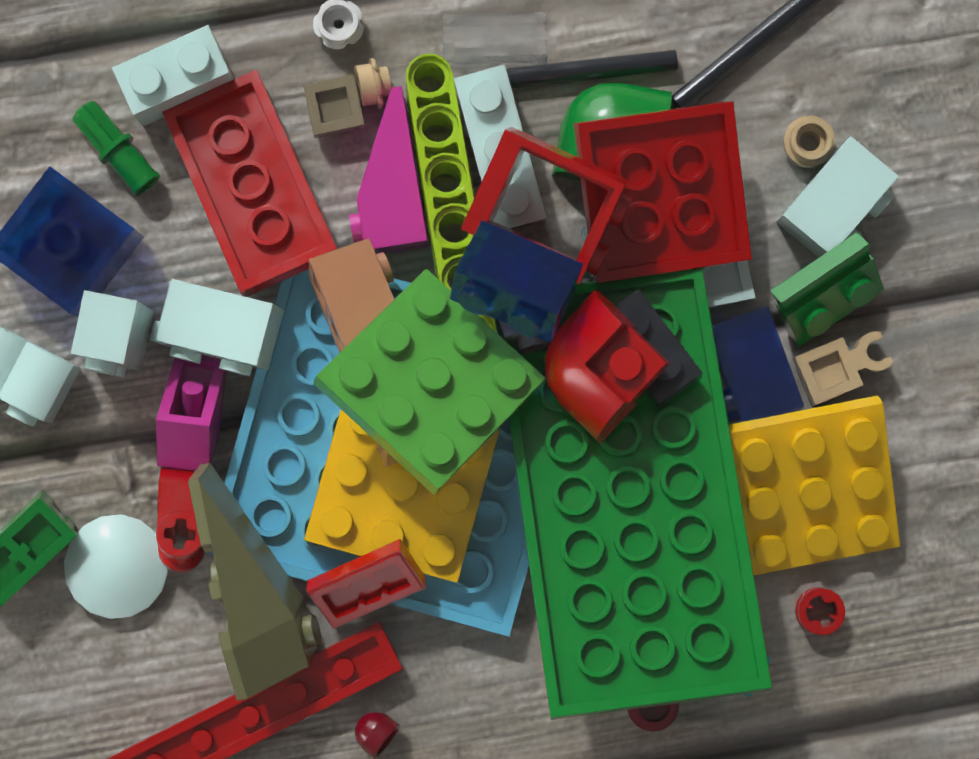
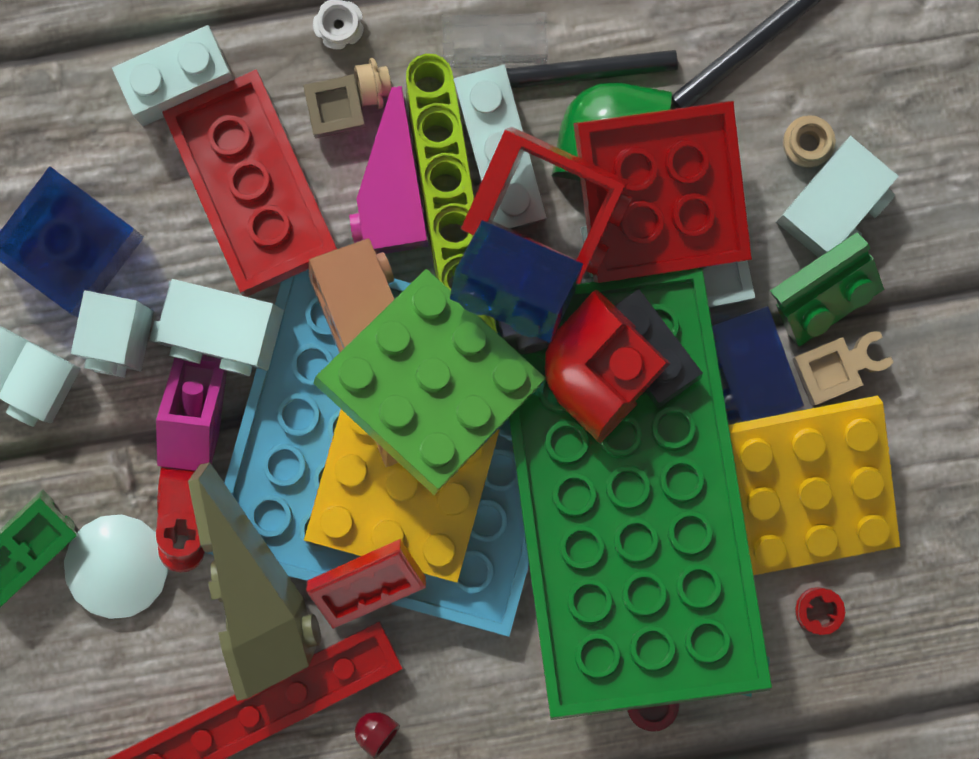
green axle [73,100,160,197] -> none

